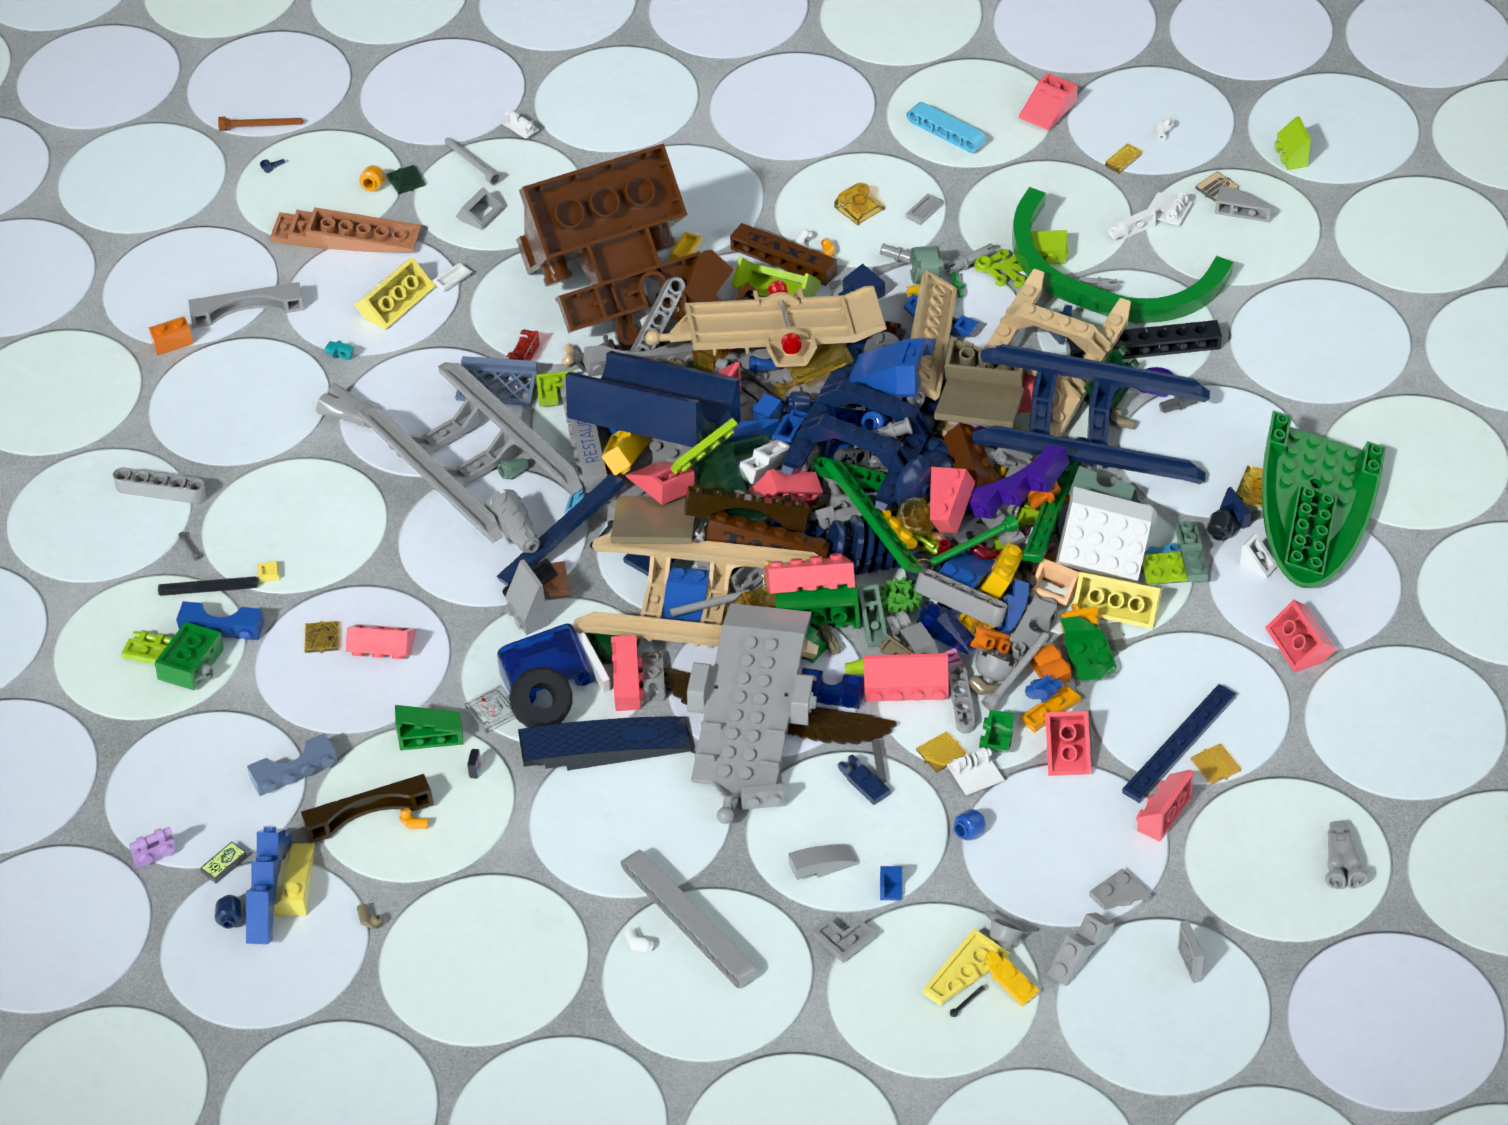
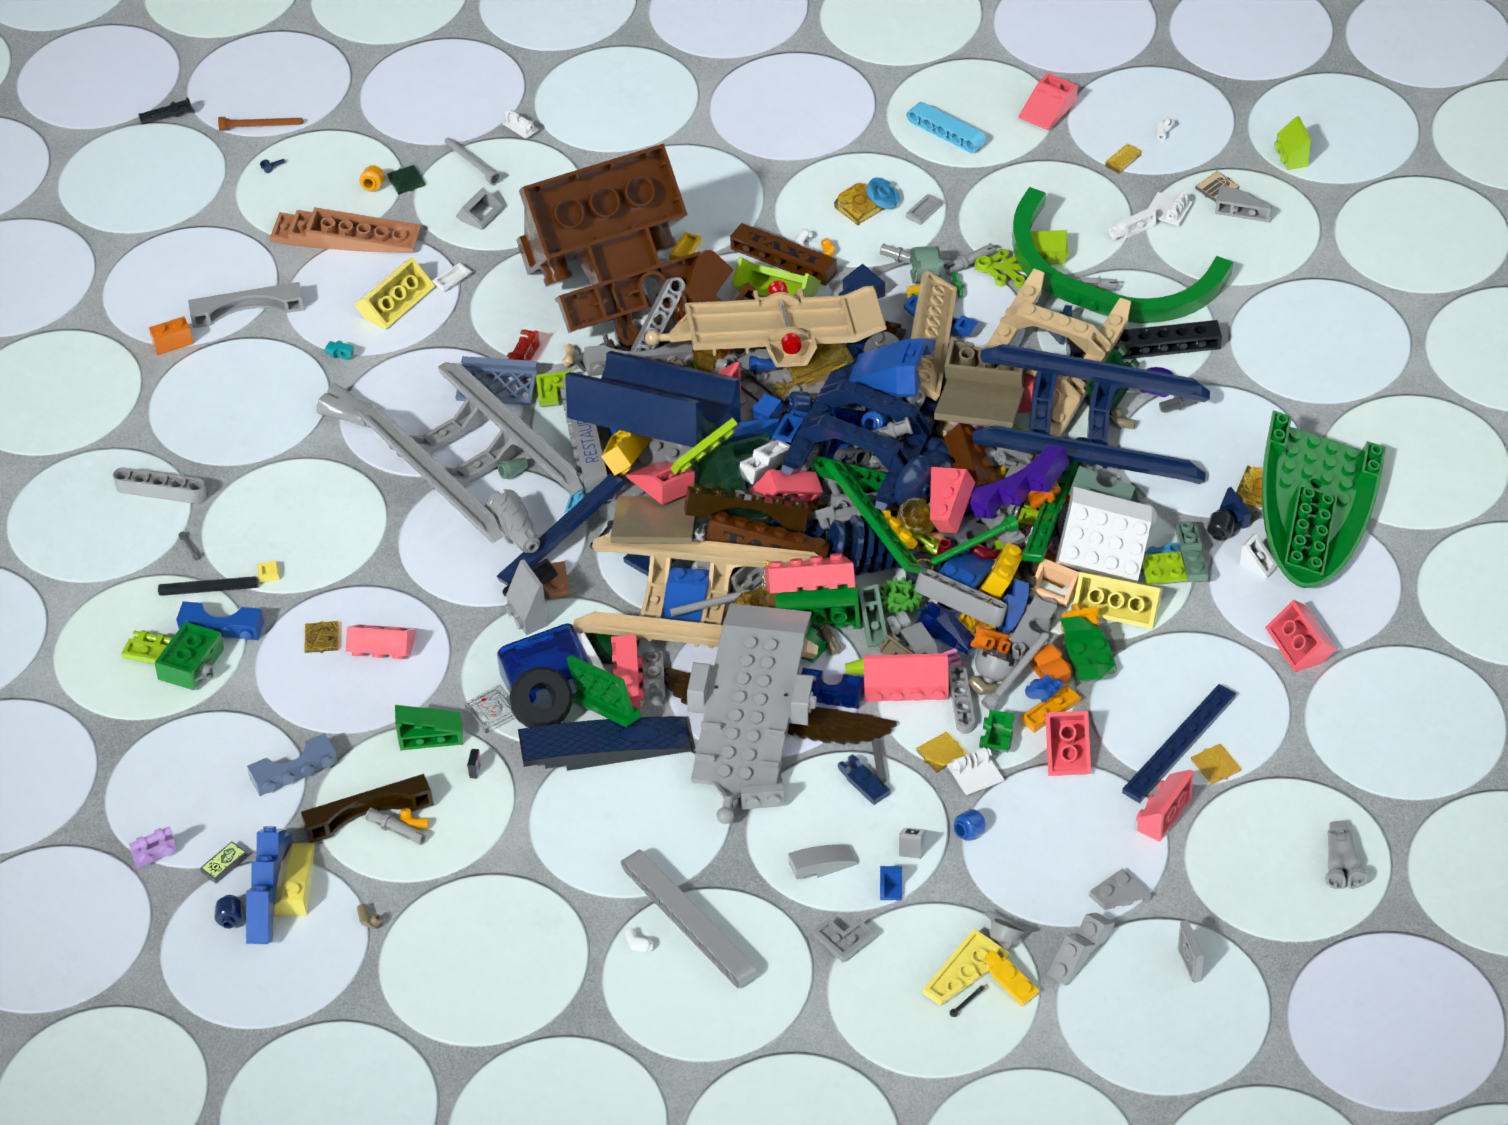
none -> black pin [138,97,193,124]
none -> light grey pin [365,807,427,845]
none -> green fence [566,655,642,727]
none -> dark azure tile [866,177,900,209]
none -> light grey slope [899,828,925,859]

